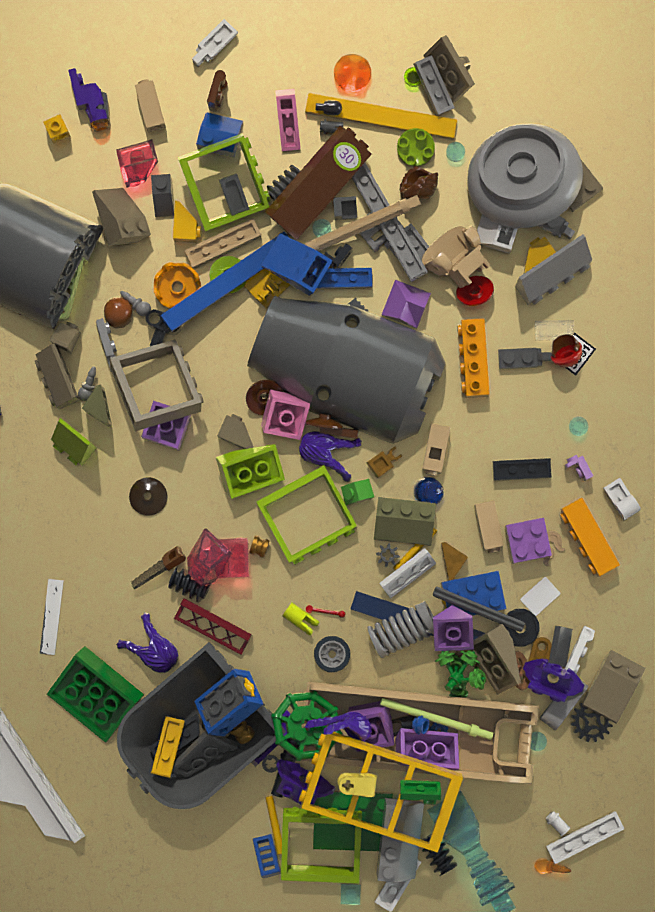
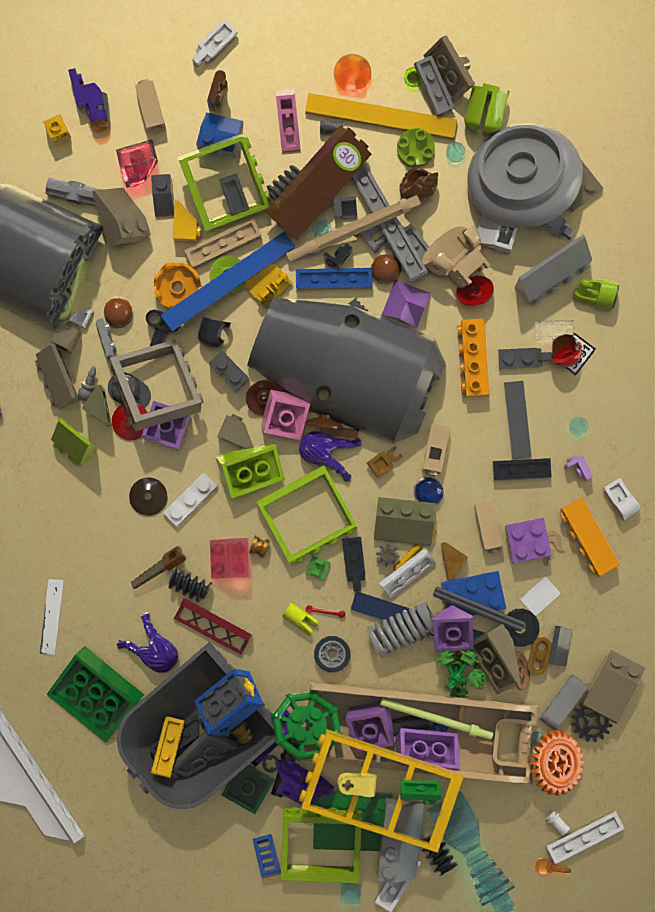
light grey bar [120,291,151,317] -> none
clear pink slope [187,528,232,586] -> none
blue slope [261,233,333,296] -> none
yellow bar [265,795,282,855] -> none
dark purple hair [305,712,372,742] -> none
black cylinder [316,100,342,116] -> none
bright green brick [341,479,374,505] -> none
blue plate [412,715,429,735] -> none
yellow slope [523,237,556,274] -> none
dark purple piece [523,659,585,702] -> none
white hinge [565,626,595,674] -> none
none -> light grey piece [45,178,102,205]
none -> white tile [68,309,93,329]
none -> dark grey piece [108,372,151,408]
none -> red dish [112,403,148,440]
none -> white plate [163,473,218,526]
none -> black helmet [198,317,231,348]
none -> dark grey brick [208,350,250,393]
none -> dark green brick [221,765,275,814]
none -> bright green tile [306,555,330,580]
none -> black hinge [342,537,365,591]
none -> dark orange hair [371,254,402,283]
none -> lime cylinder [464,82,510,134]
none -> dark grey tile [504,381,532,459]
none -> orange gear [529,731,584,796]
none -> lime piece [574,279,619,310]

